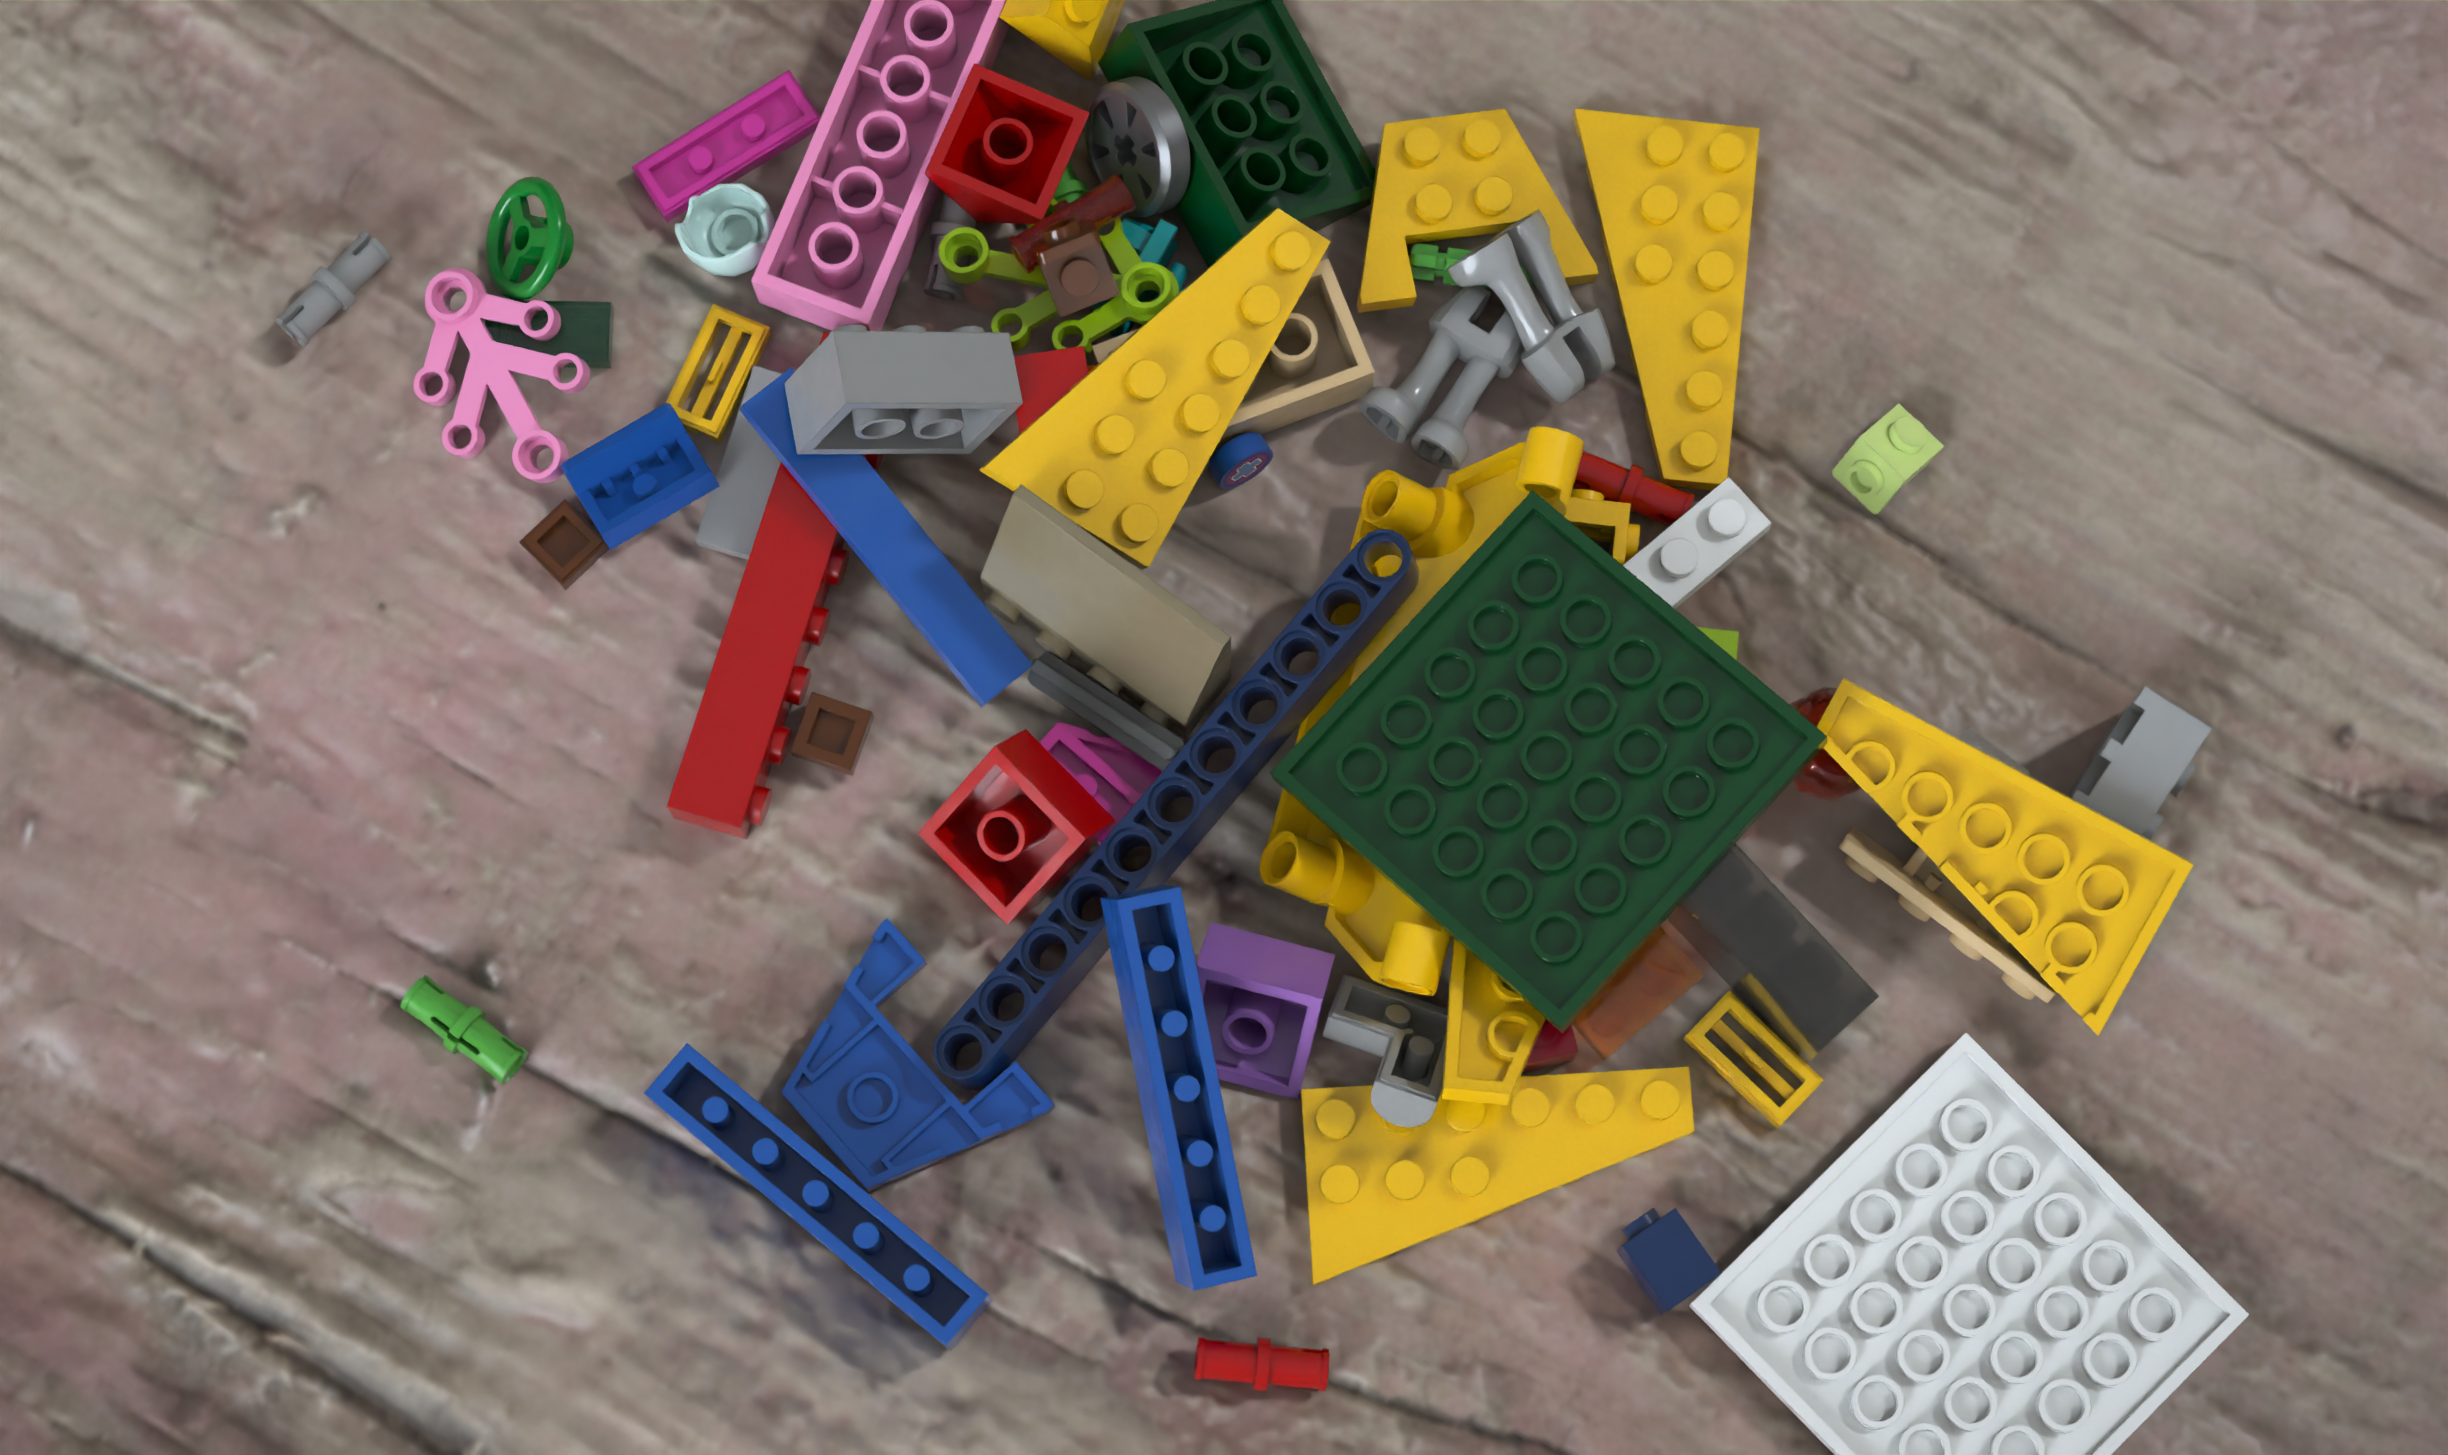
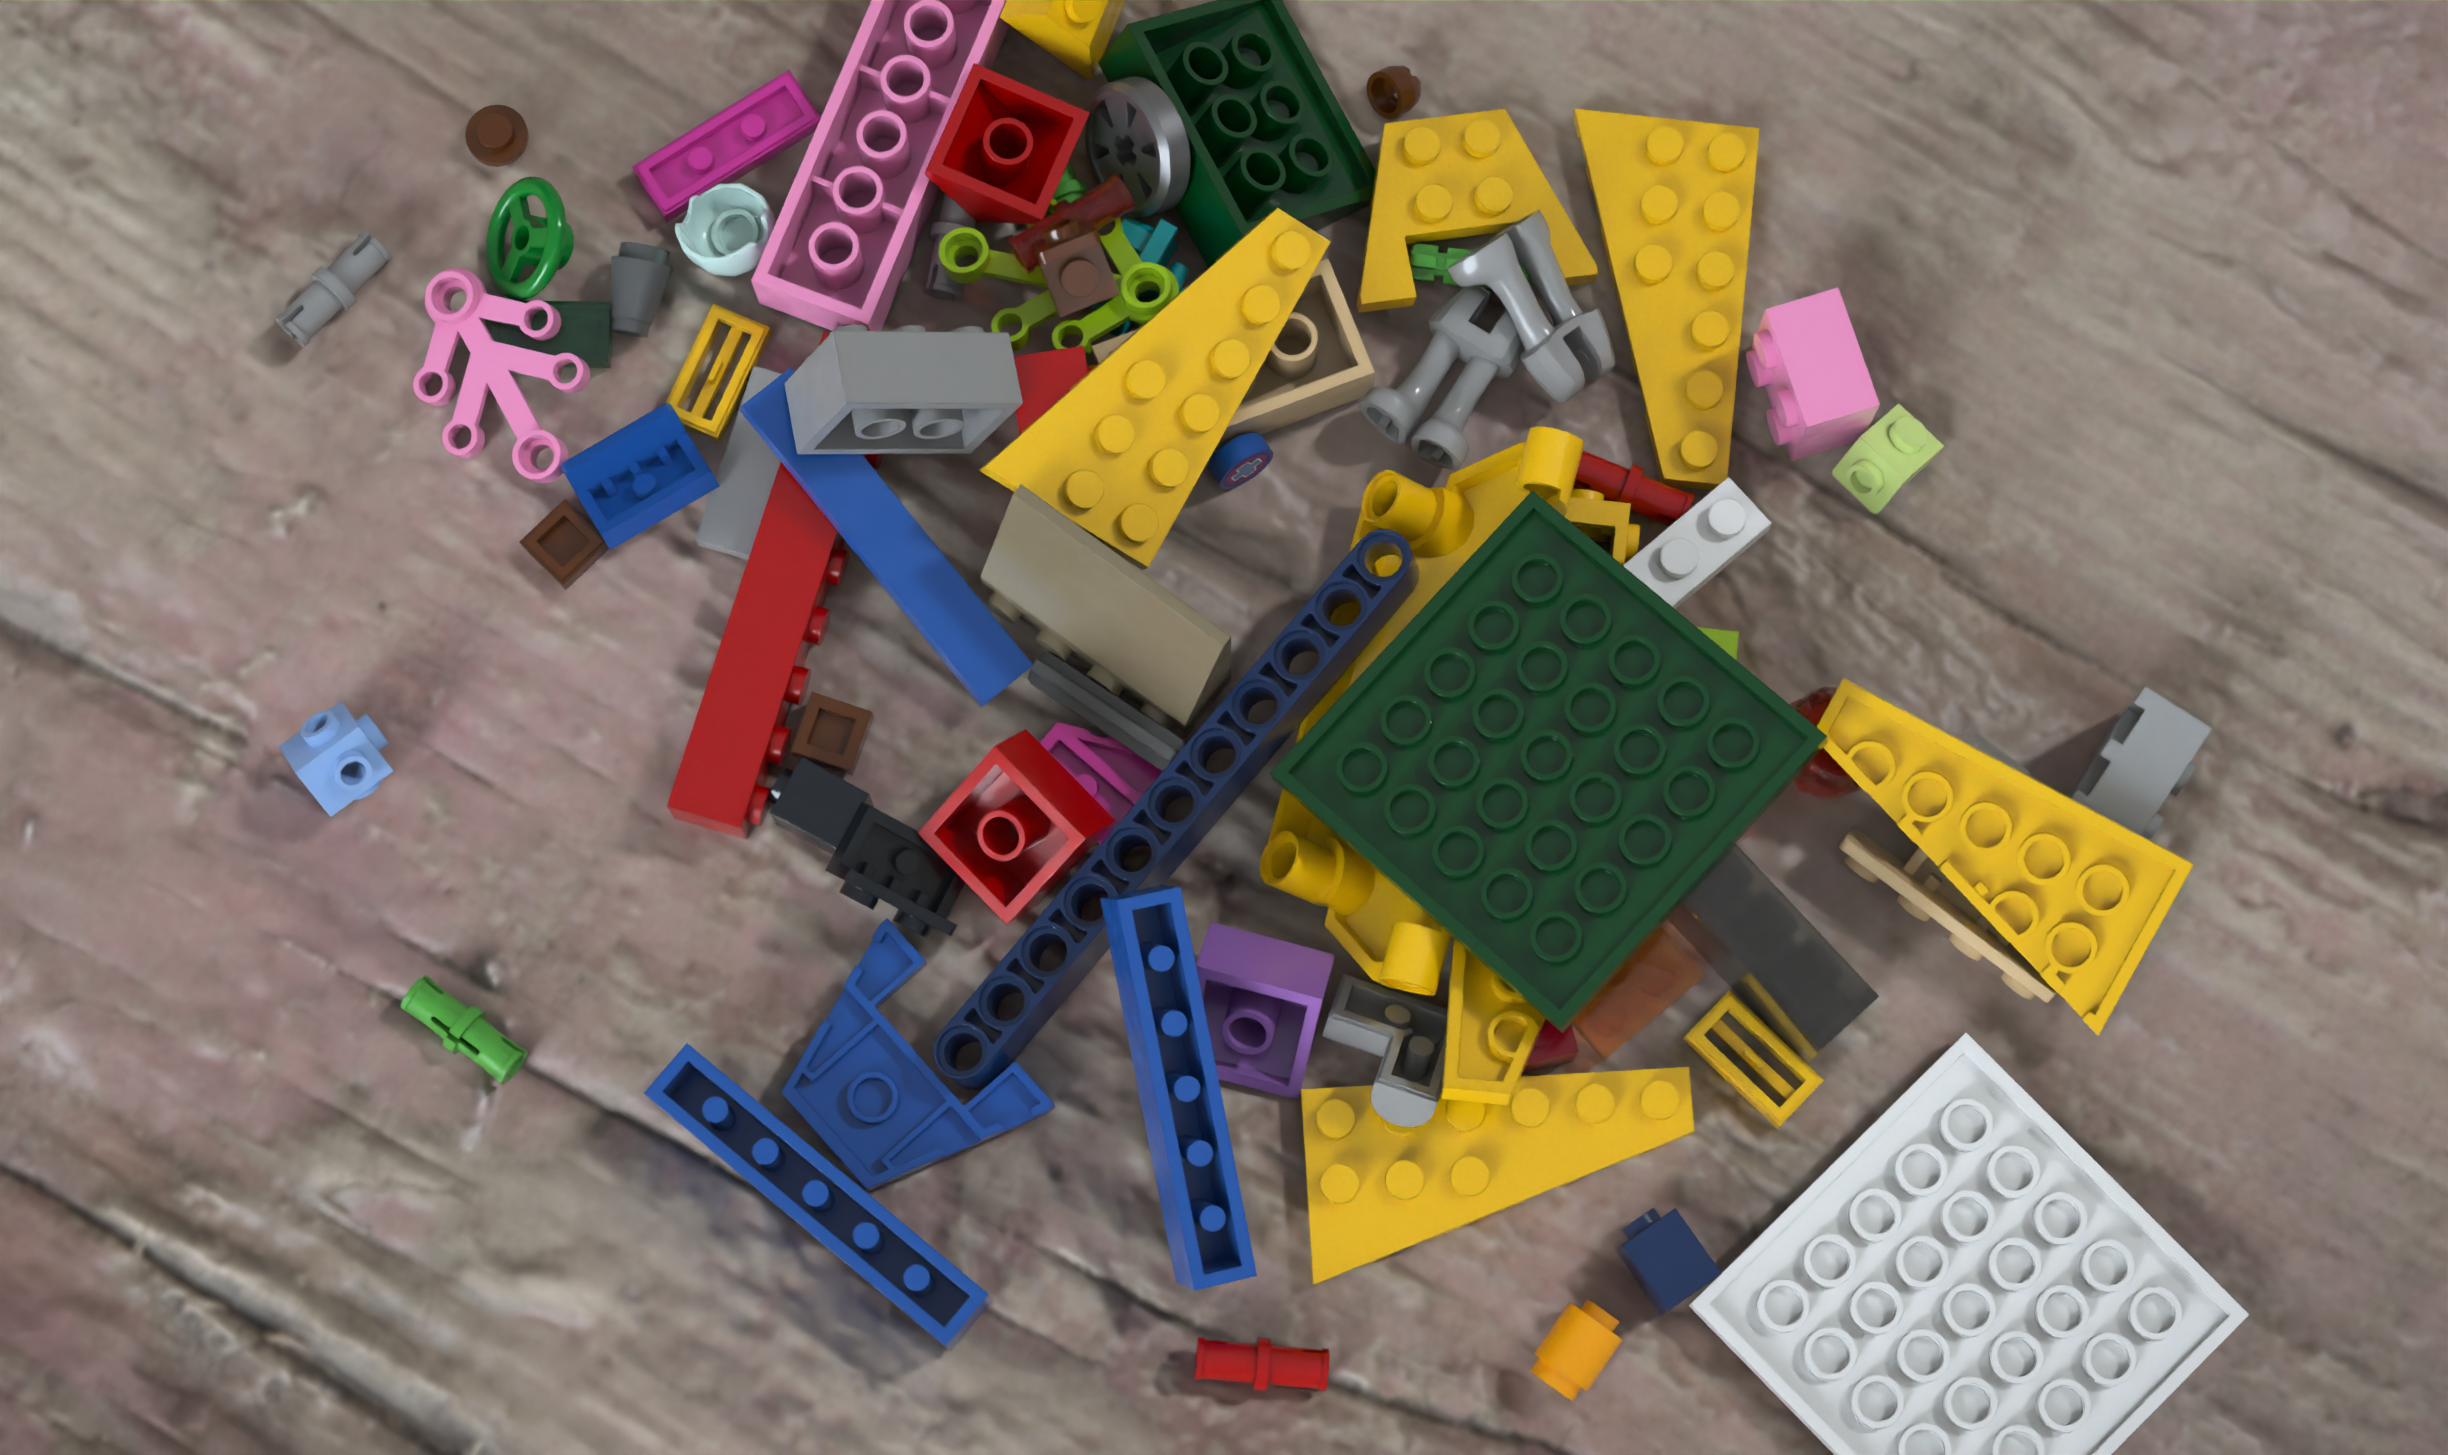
none -> light blue brick [278,701,393,817]
none -> reddish brown plate [465,105,529,167]
none -> dark grey cone [611,242,673,338]
none -> black brick [768,757,874,855]
none -> black bracket [825,802,965,938]
none -> reddish brown hinge [1366,65,1421,119]
none -> light orange brick [1529,1299,1623,1402]
none -> bright pink brick [1746,288,1880,461]

